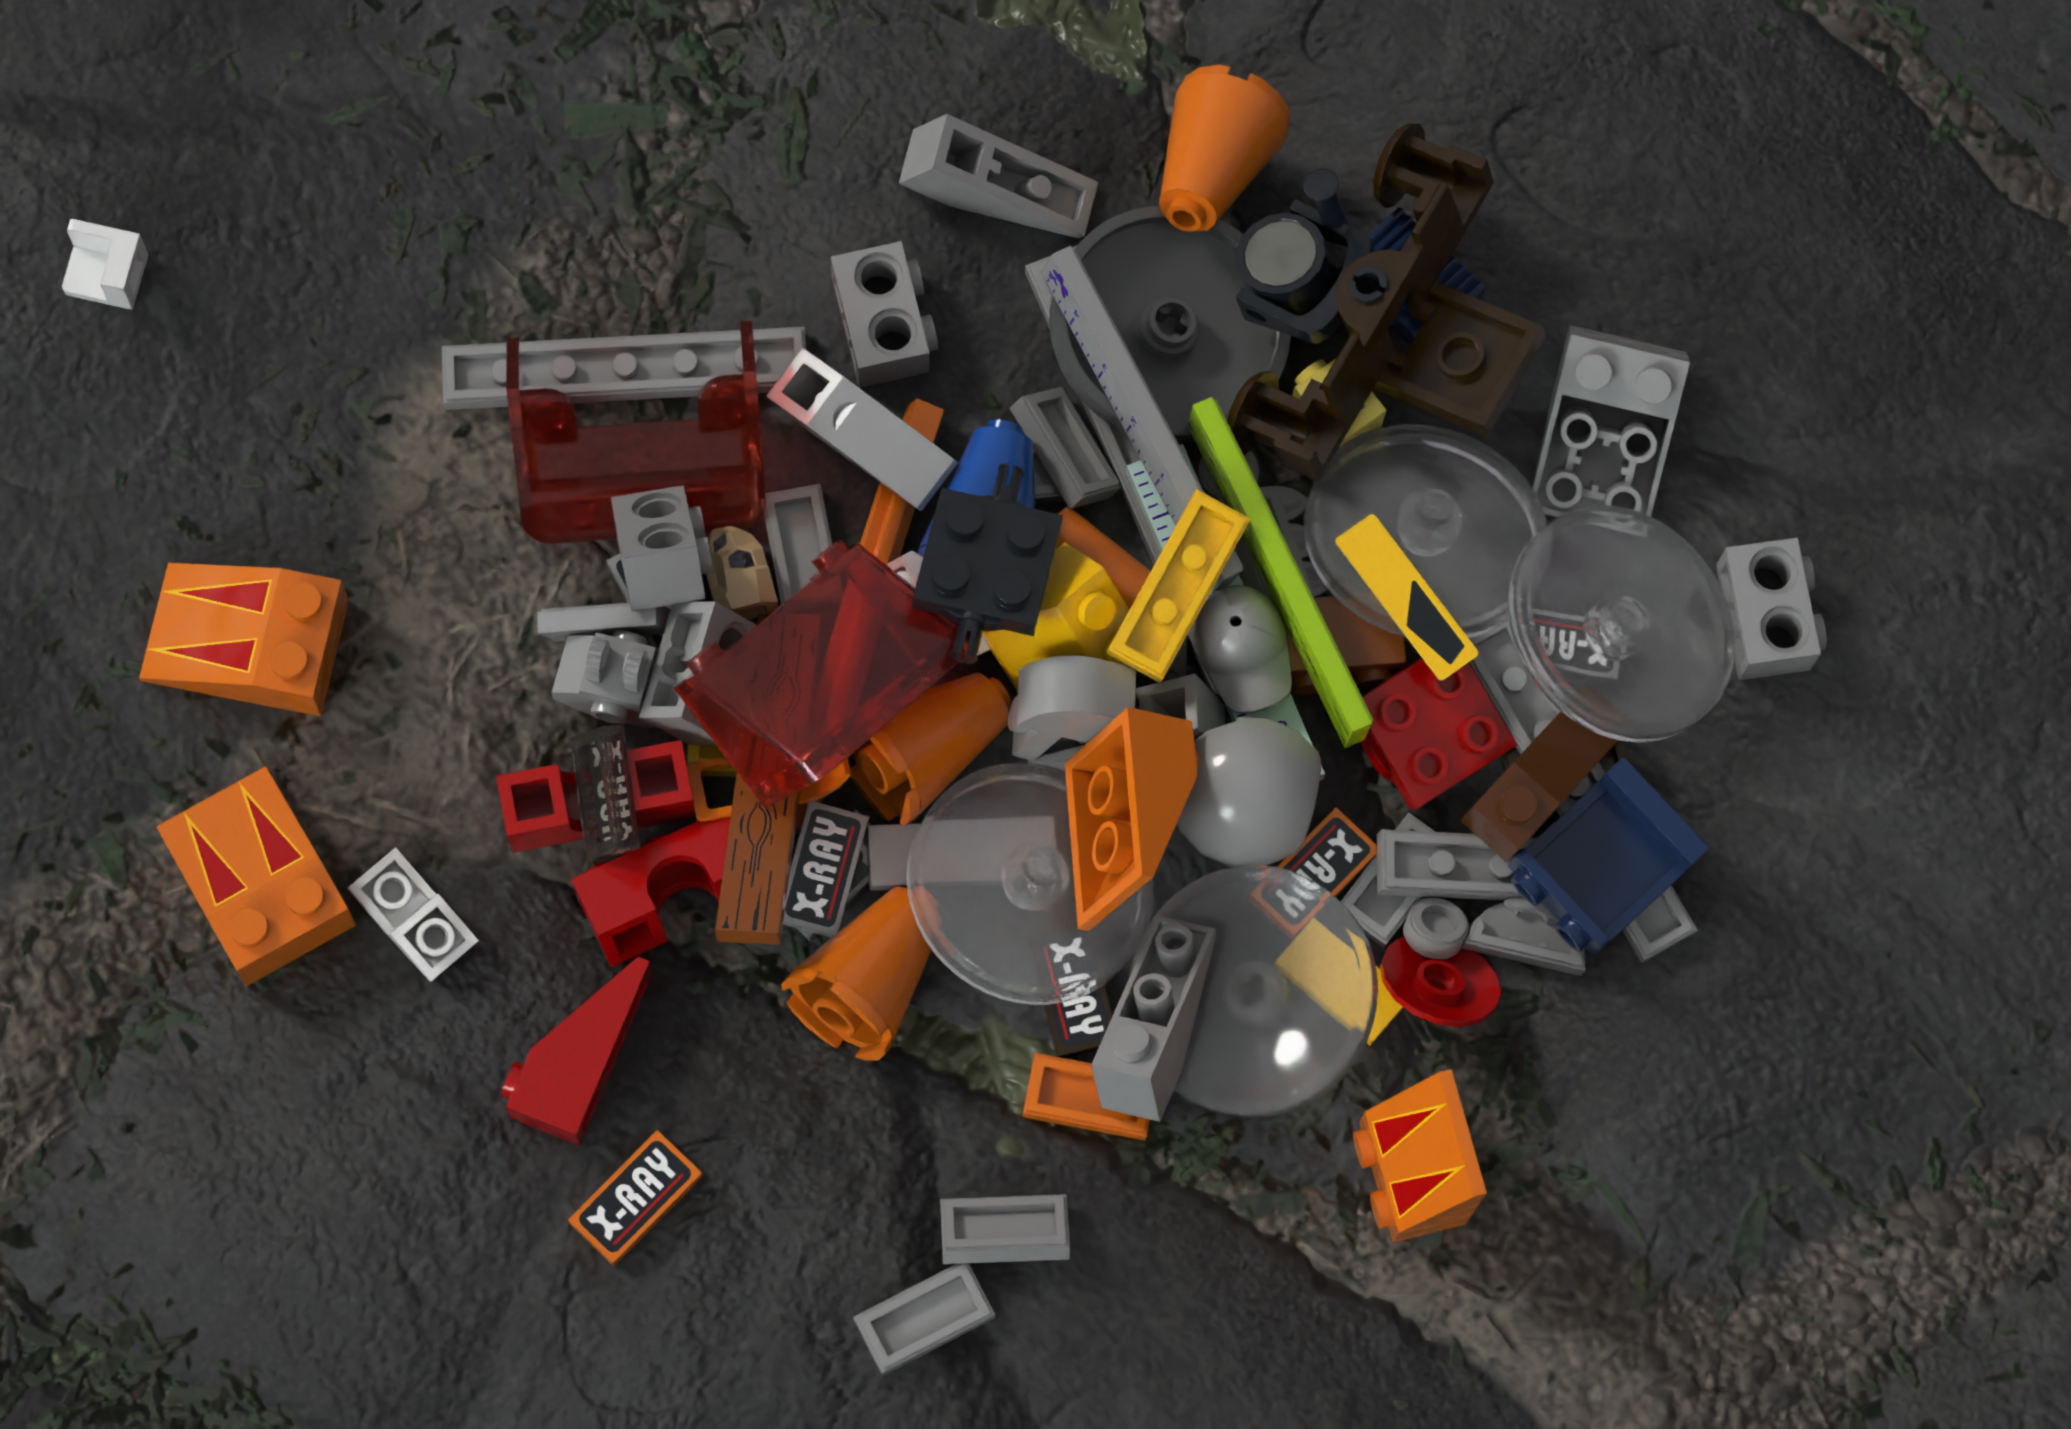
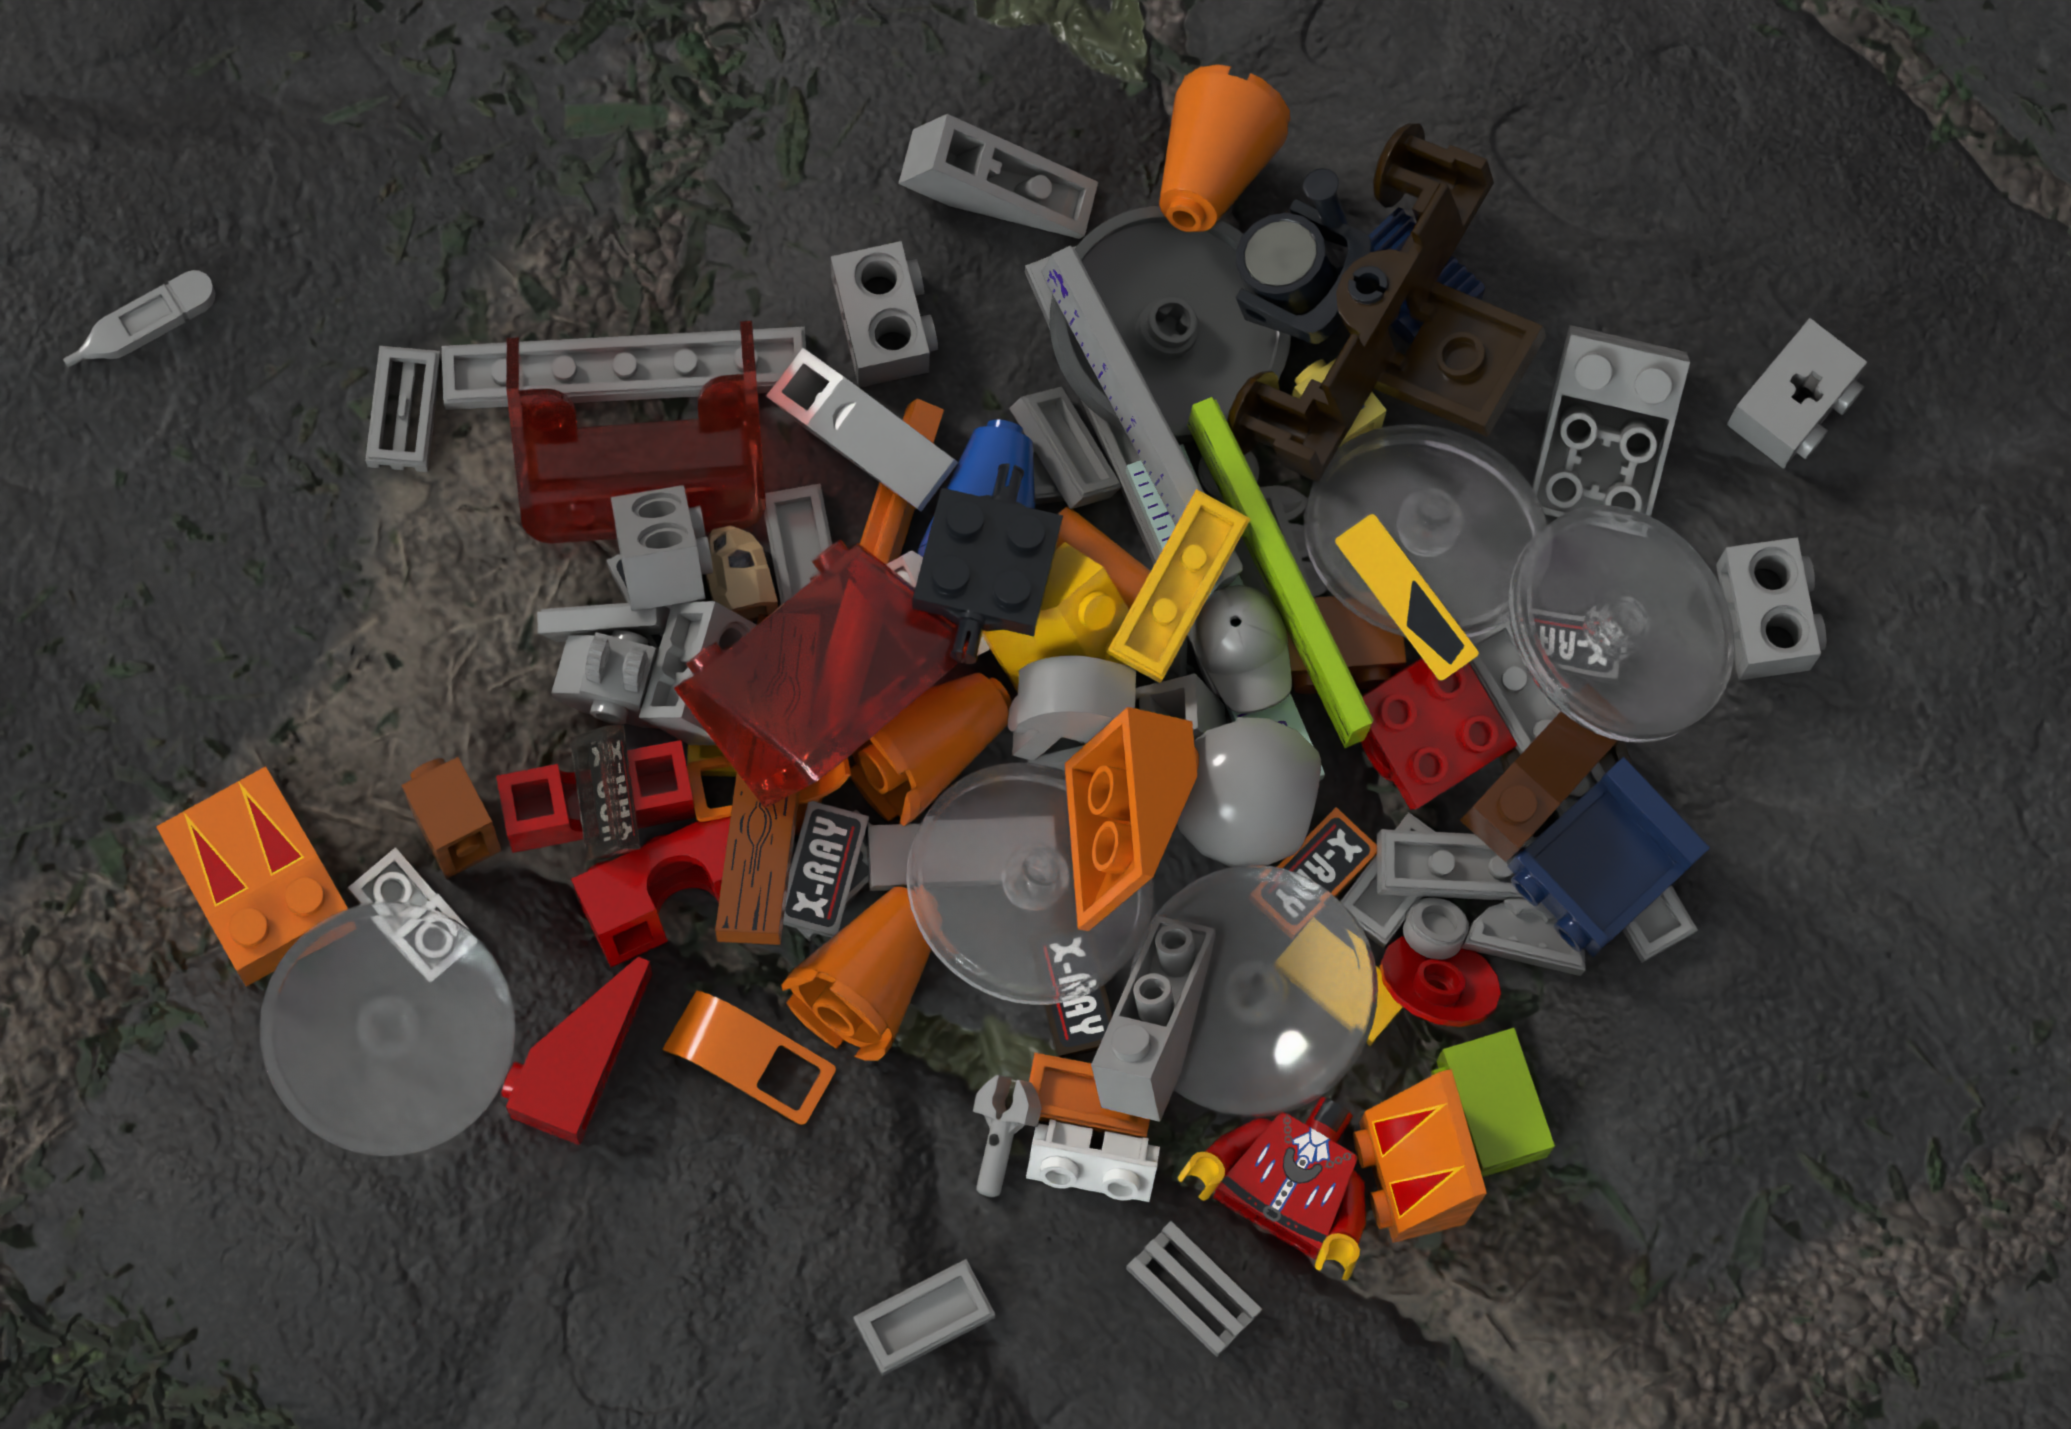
white panel [62,219,148,310] -> none
orange slope [139,562,349,717] -> none
tile [568,1130,703,1267] -> none
light grey tile [940,1194,1070,1264] -> none
none -> light grey piece [63,270,216,368]
none -> clear dish [260,901,515,1156]
none -> light grey tile [365,346,442,472]
none -> dark orange brick [401,757,502,879]
none -> orange piece [663,990,836,1125]
none -> light grey bar [972,1075,1042,1197]
none -> white hinge [1026,1119,1160,1202]
none -> light grey tile [1126,1221,1262,1357]
none -> red torso [1178,1097,1366,1281]
none -> lime brick [1431,1028,1555,1177]
none -> light grey brick [1727,318,1867,469]

